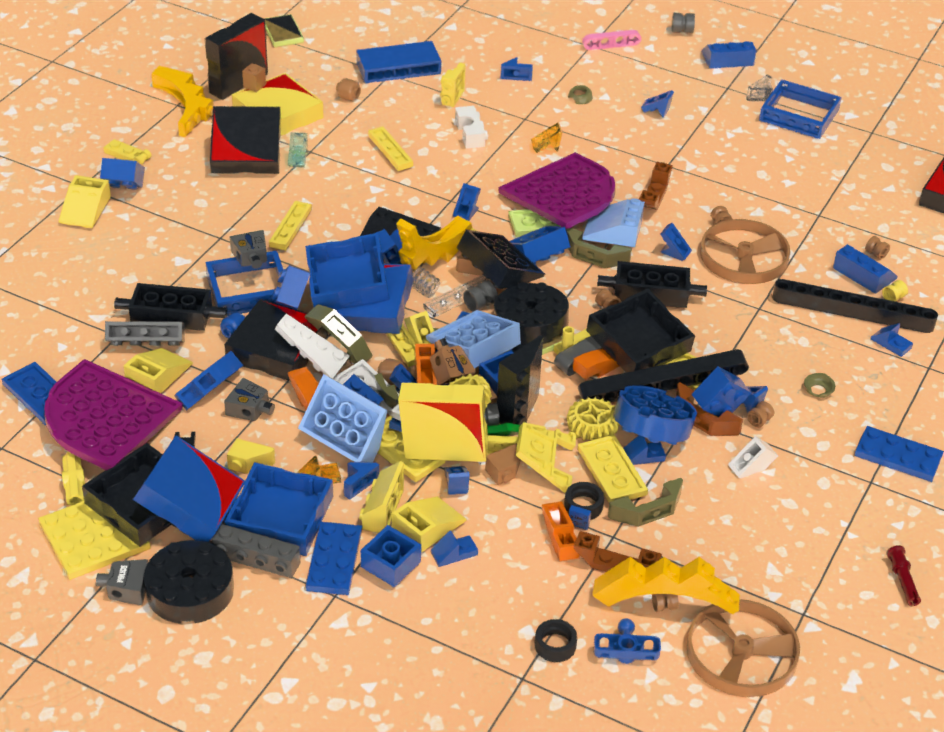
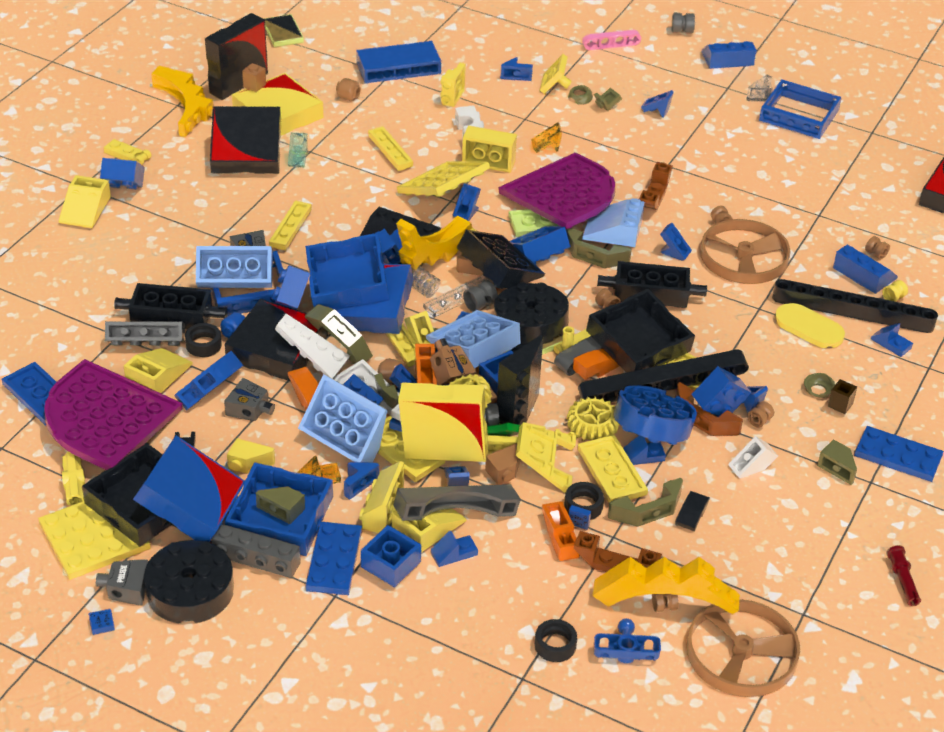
none -> blue tile [89,609,115,635]
none -> black tyre [185,323,222,357]
none -> light blue brick [196,246,273,288]
none -> olive slope [256,486,305,524]
none -> dark grey arch [393,484,521,521]
none -> light yellow plate [396,161,490,197]
none -> light yellow brick [462,126,517,173]
none -> light yellow tile [540,54,572,94]
none -> olive bracket [594,88,622,111]
none -> black slope [675,491,710,531]
none -> light yellow tile [775,303,845,348]
none -> olive slope [817,439,857,485]
none -> dark brown brick [828,379,857,414]

